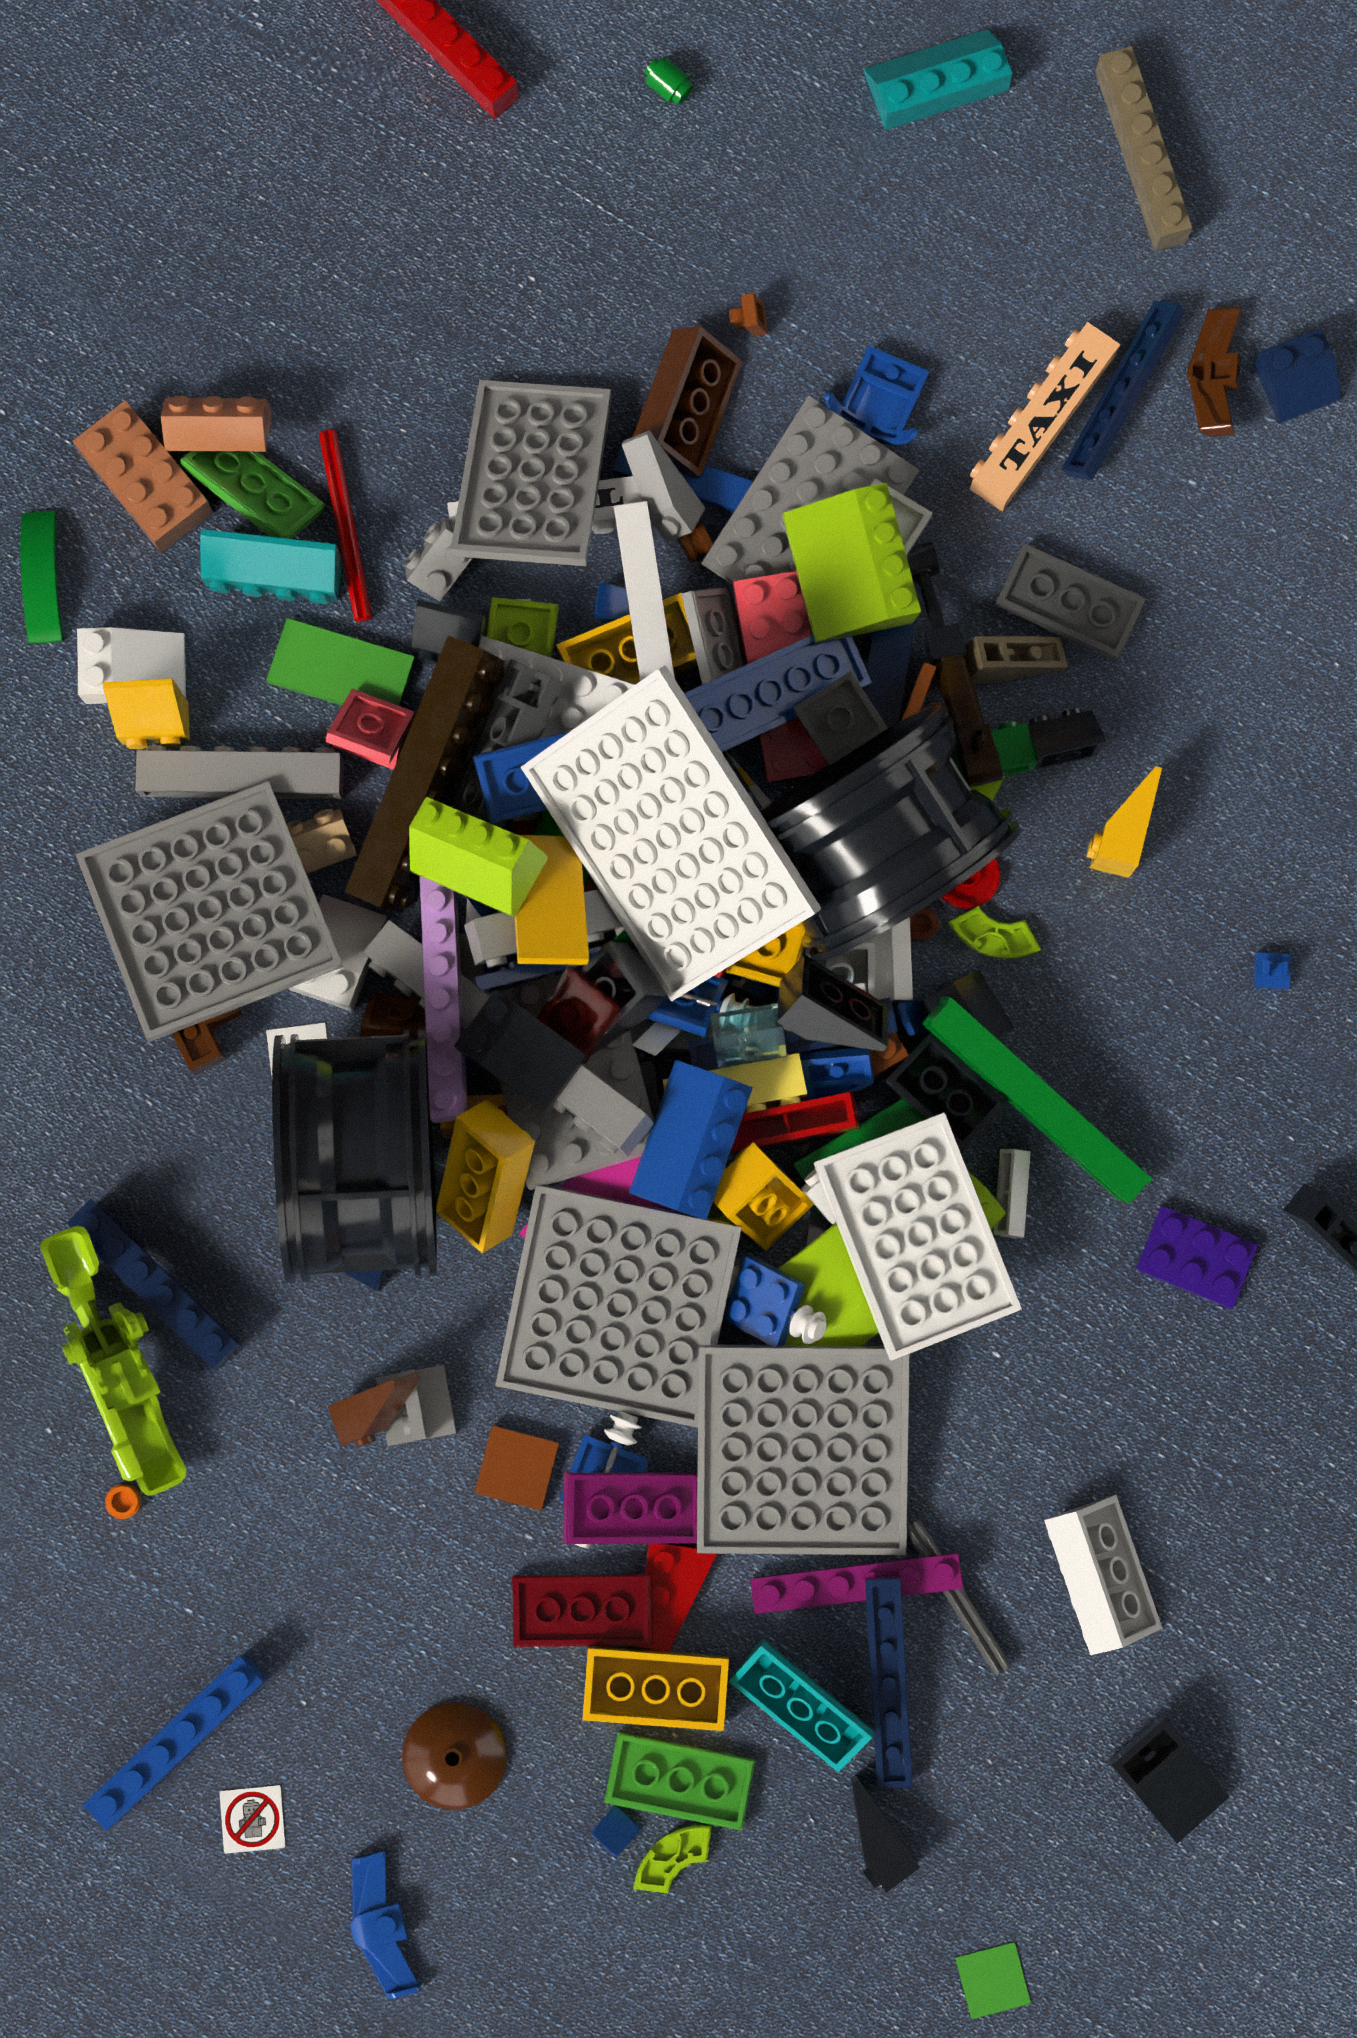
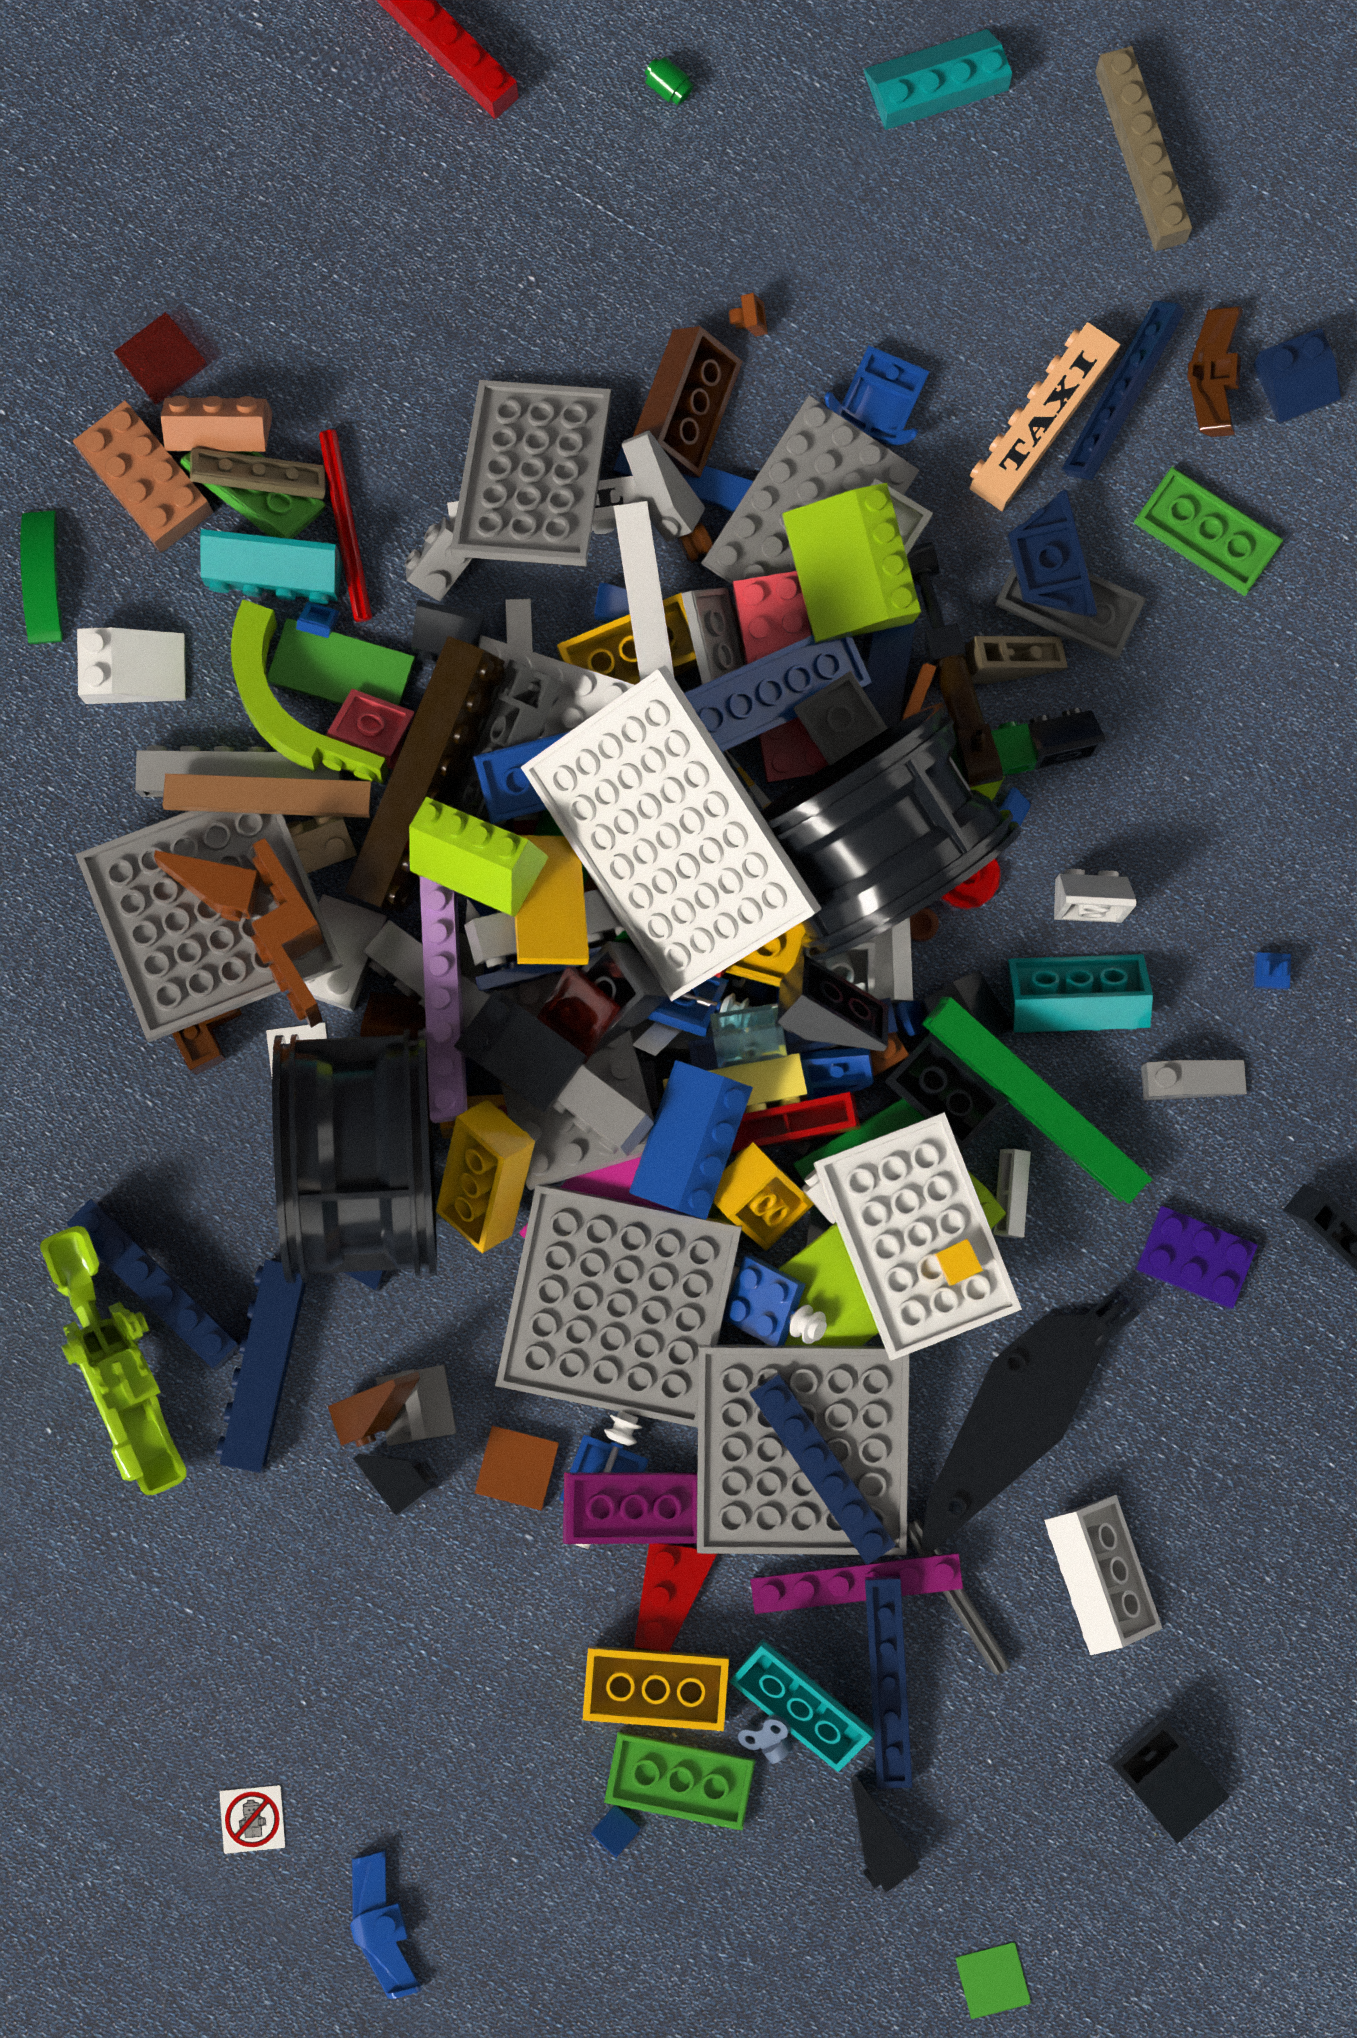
blue brick [83,1653,269,1831] -> none
yellow slope [103,678,190,749] -> none
orange tile [105,1484,142,1519] -> none
reddish brown dish [402,1702,507,1810] -> none
lime tile [486,597,559,658] -> none
dark red tile [512,1574,653,1647] -> none
lime tile [633,1824,712,1893] -> none
lime tile [948,906,1041,959] -> none
yellow slope [1086,766,1162,878] -> none
none -> clear red tile [113,312,208,405]
none -> dark orange slope [154,850,261,921]
none -> medium nougat tile [163,773,372,818]
none -> dark tan tile [190,448,326,499]
none -> dark blue brick [216,1259,307,1473]
none -> lime arch [231,599,388,784]
none -> dark orange bracket [251,837,324,1028]
none -> blue tile [296,602,339,638]
none -> black slope [353,1453,438,1516]
none -> sand blue piece [738,1715,793,1764]
none -> dark blue plate [749,1372,896,1565]
none -> black wing [921,1288,1140,1551]
none -> yellow tile [934,1238,983,1286]
none -> blue slope [999,787,1030,826]
none -> dark blue wing [1007,490,1097,617]
none -> teal slope [1008,954,1153,1033]
none -> white slope [1054,869,1136,923]
none -> bright green tile [1134,467,1283,596]
none -> light grey slope [1141,1060,1247,1101]

